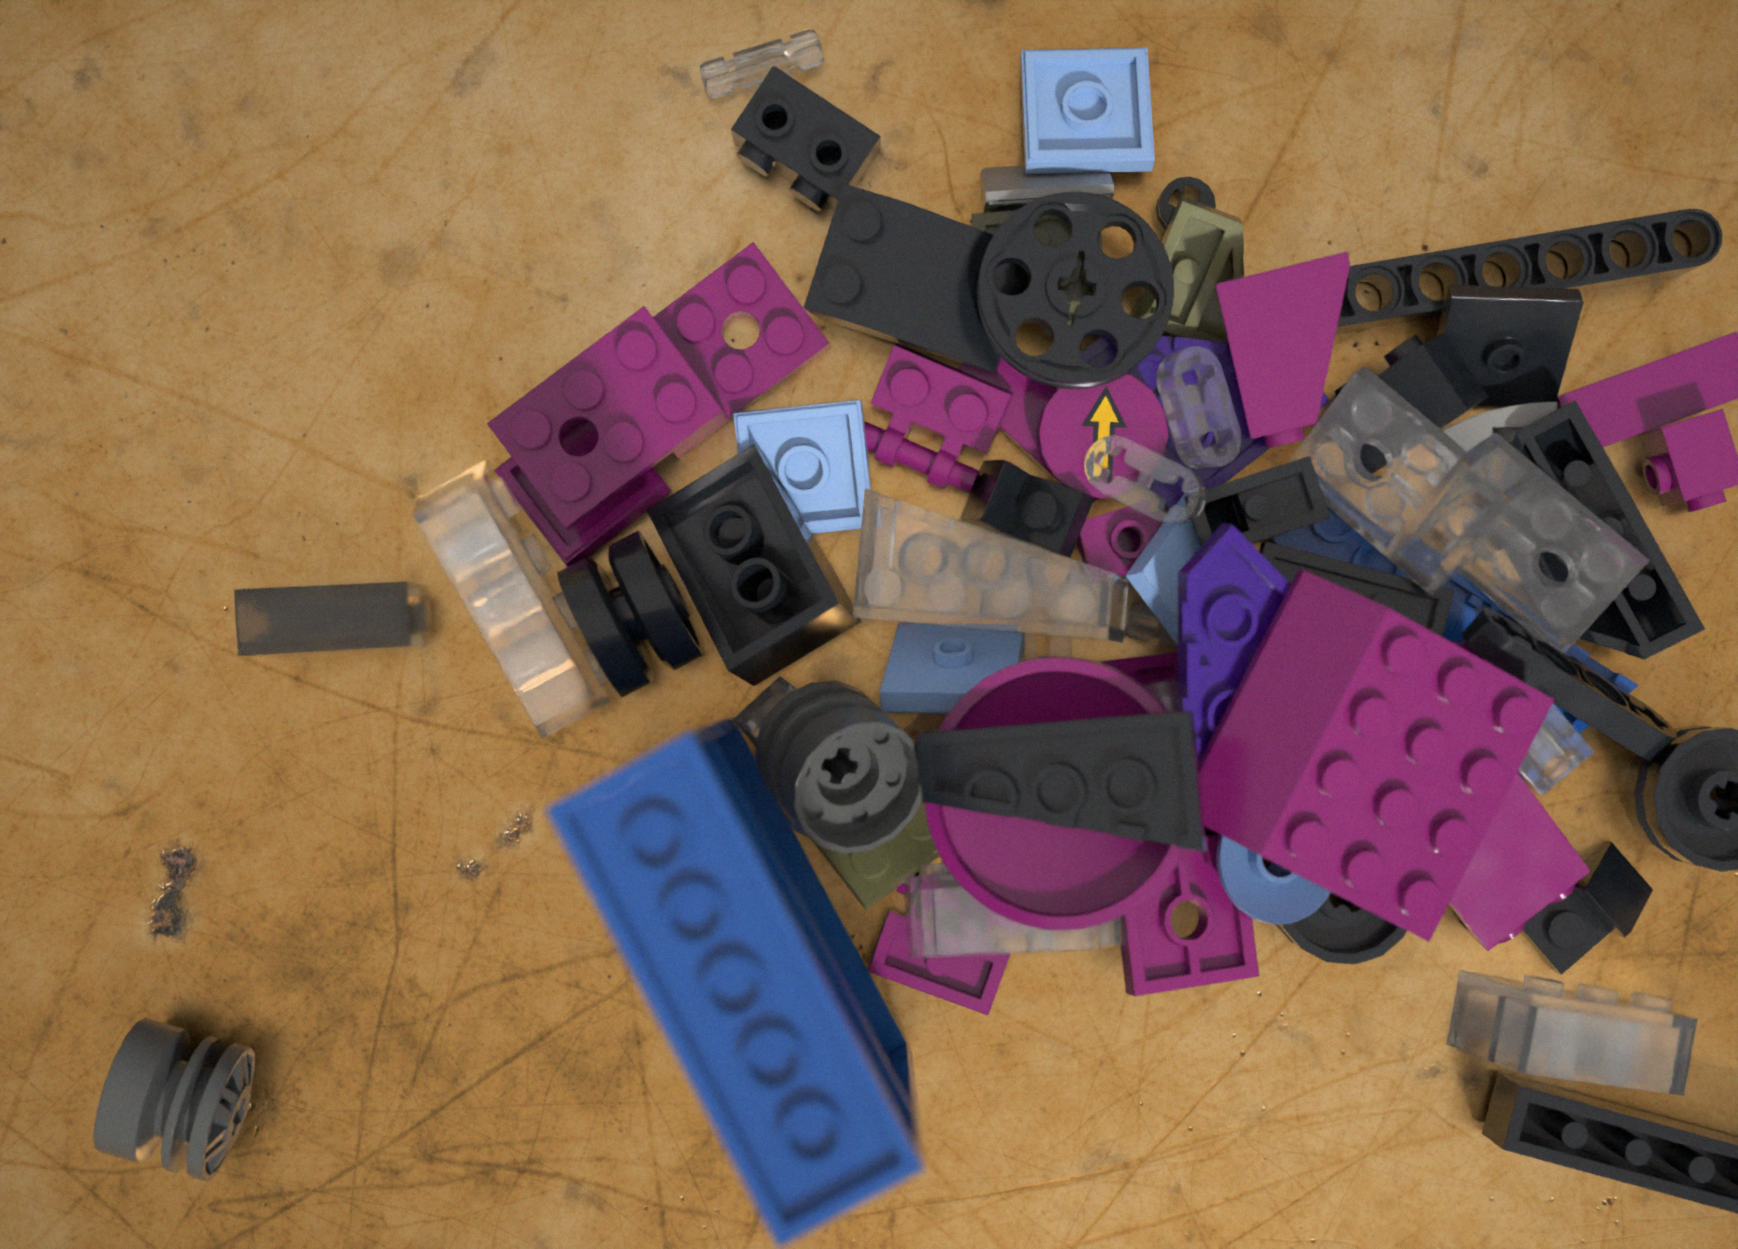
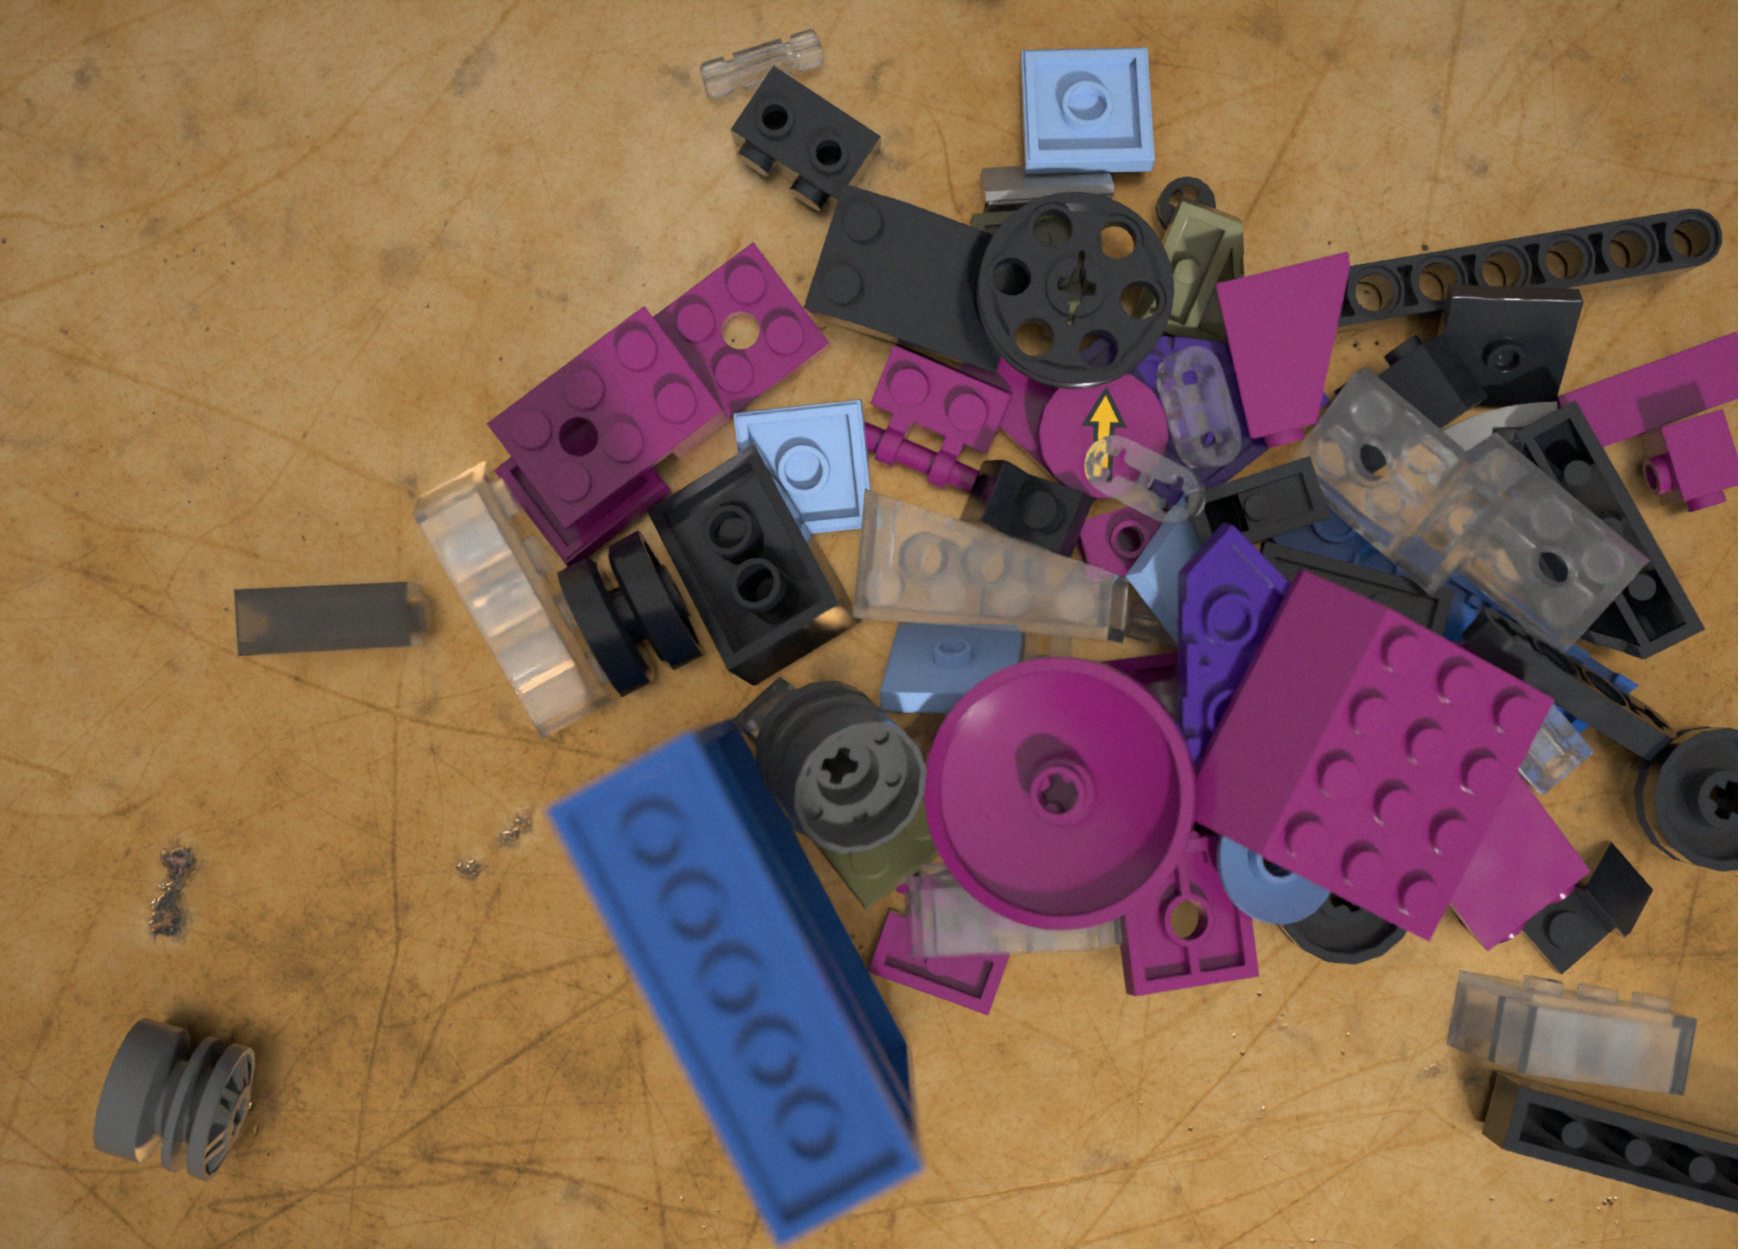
black wing [916,710,1206,852] -> none

